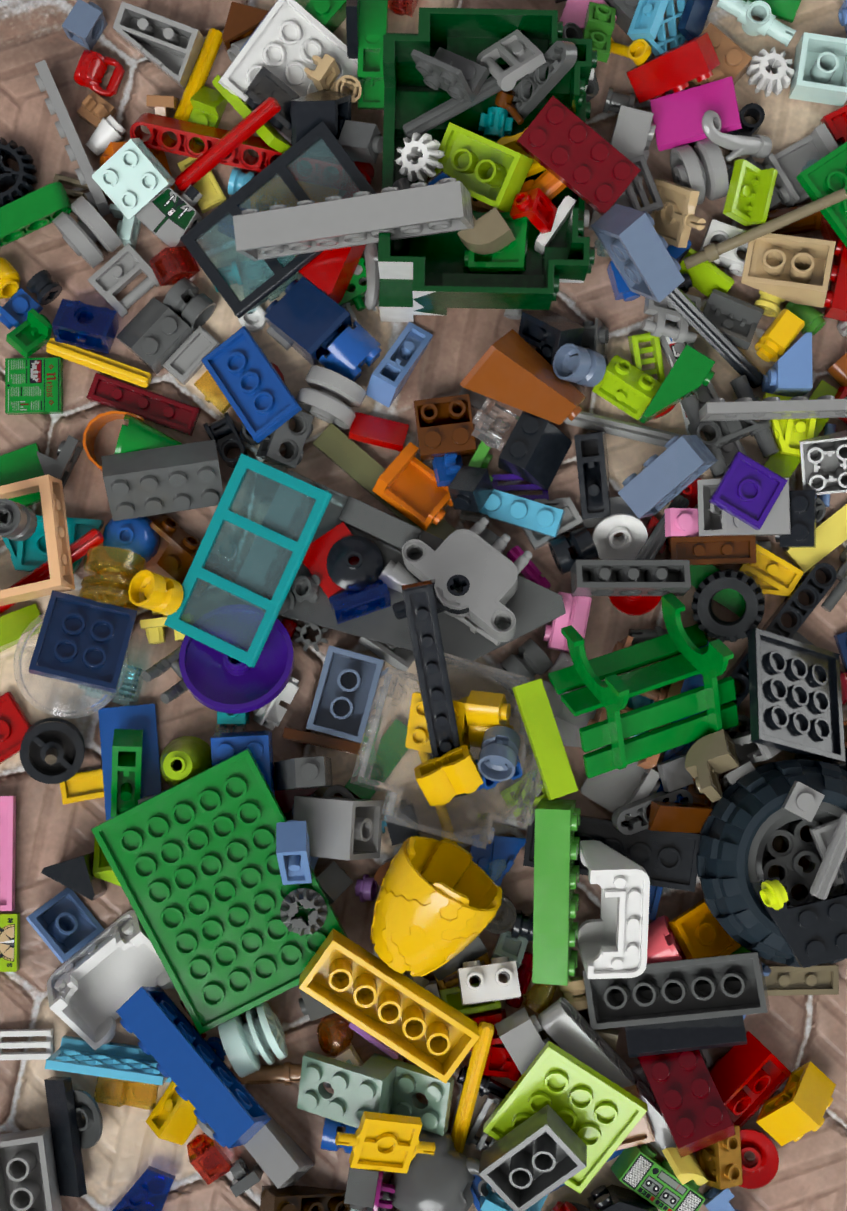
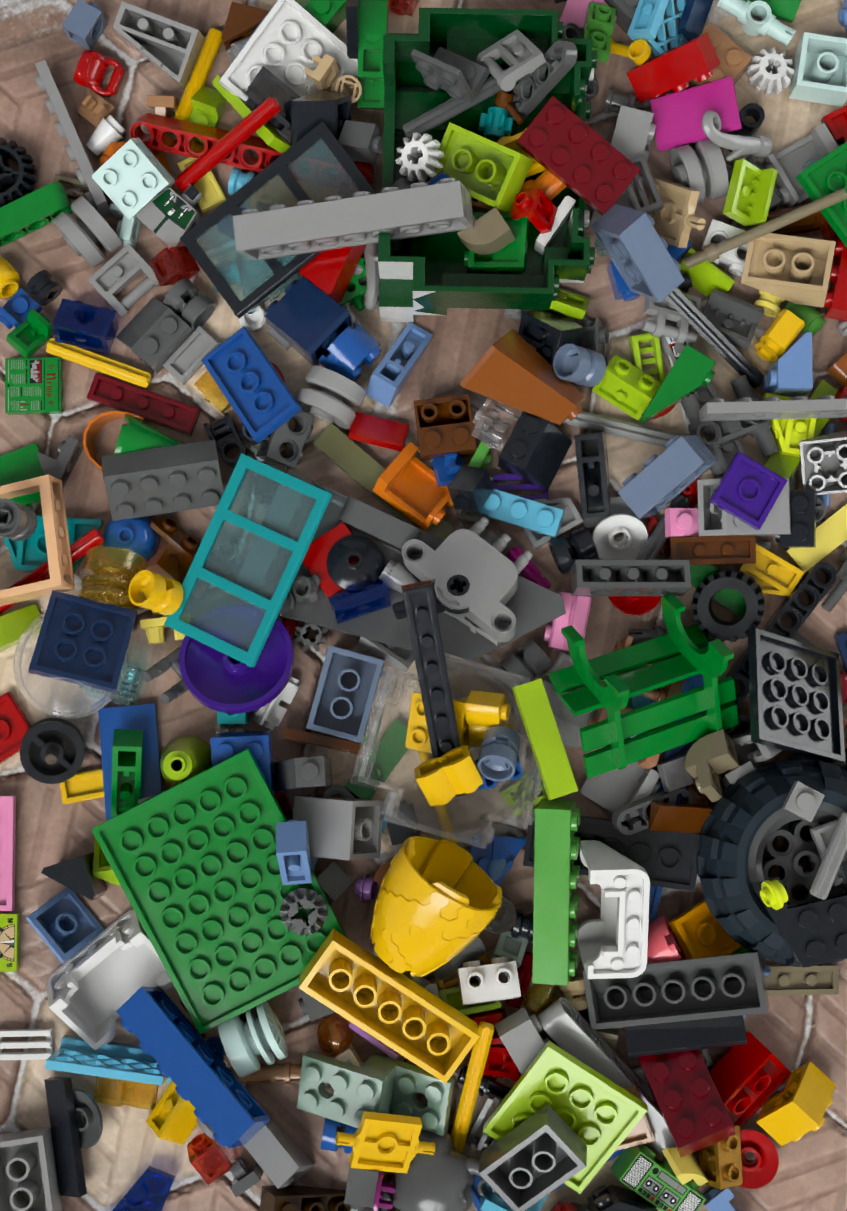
none -> lime plate [550,287,590,320]

